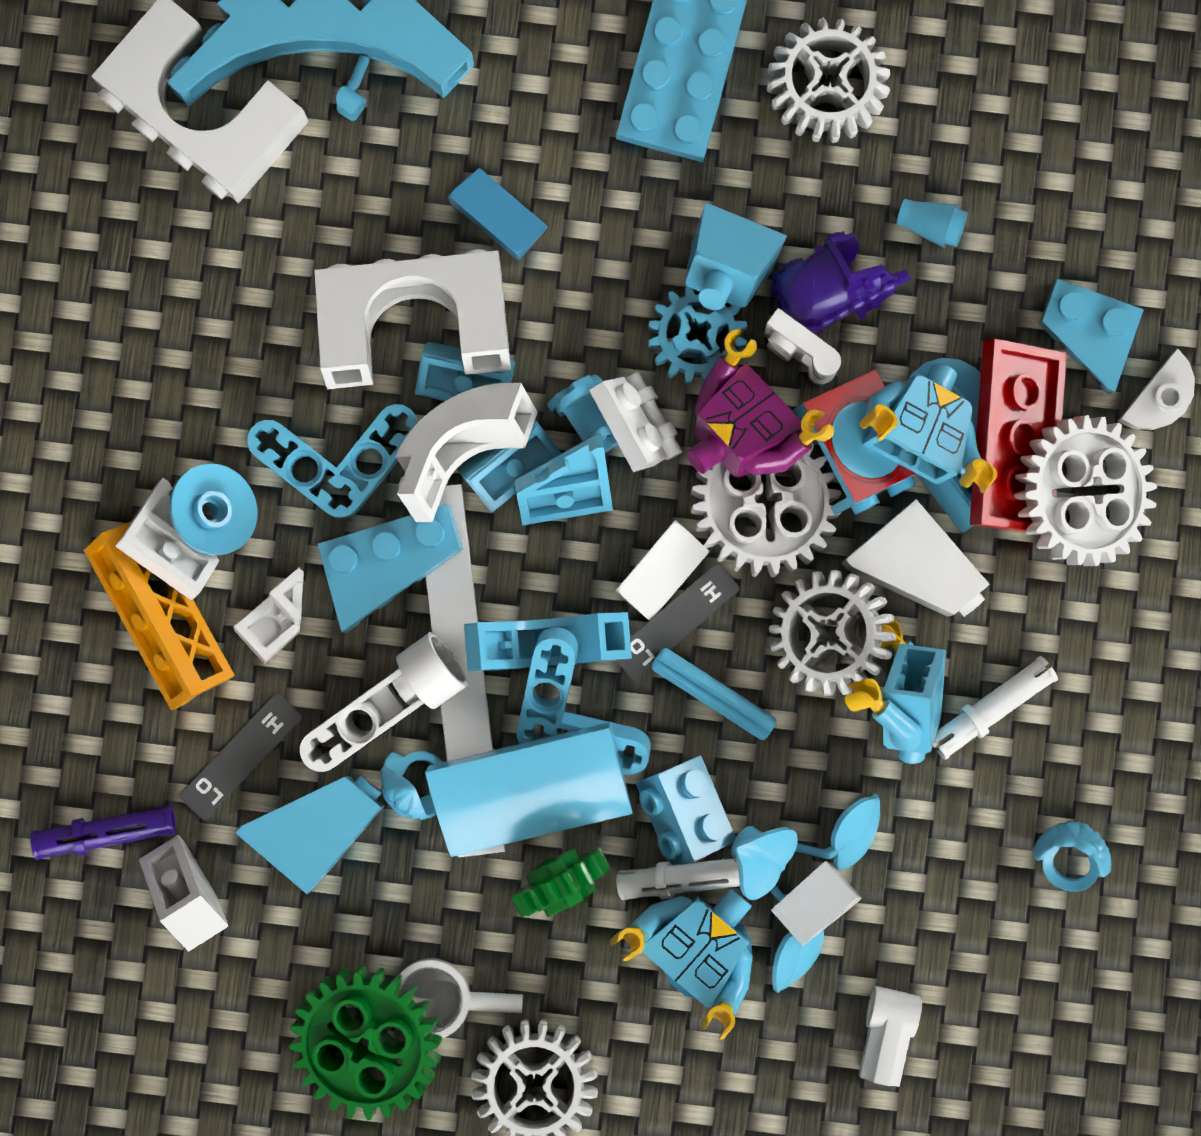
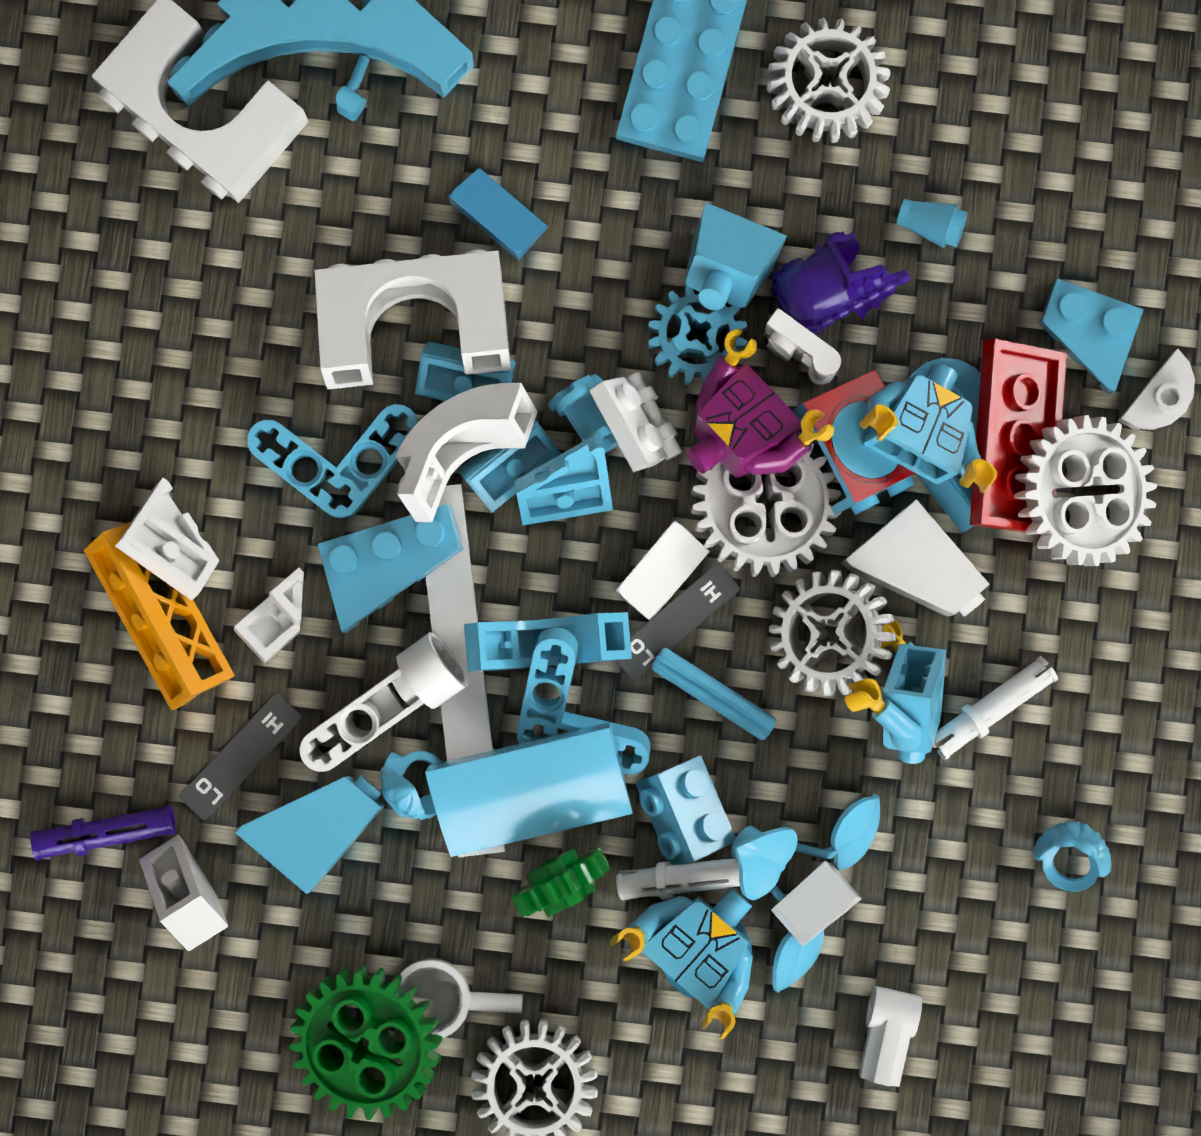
medium azure dish [169,464,258,556] -> none

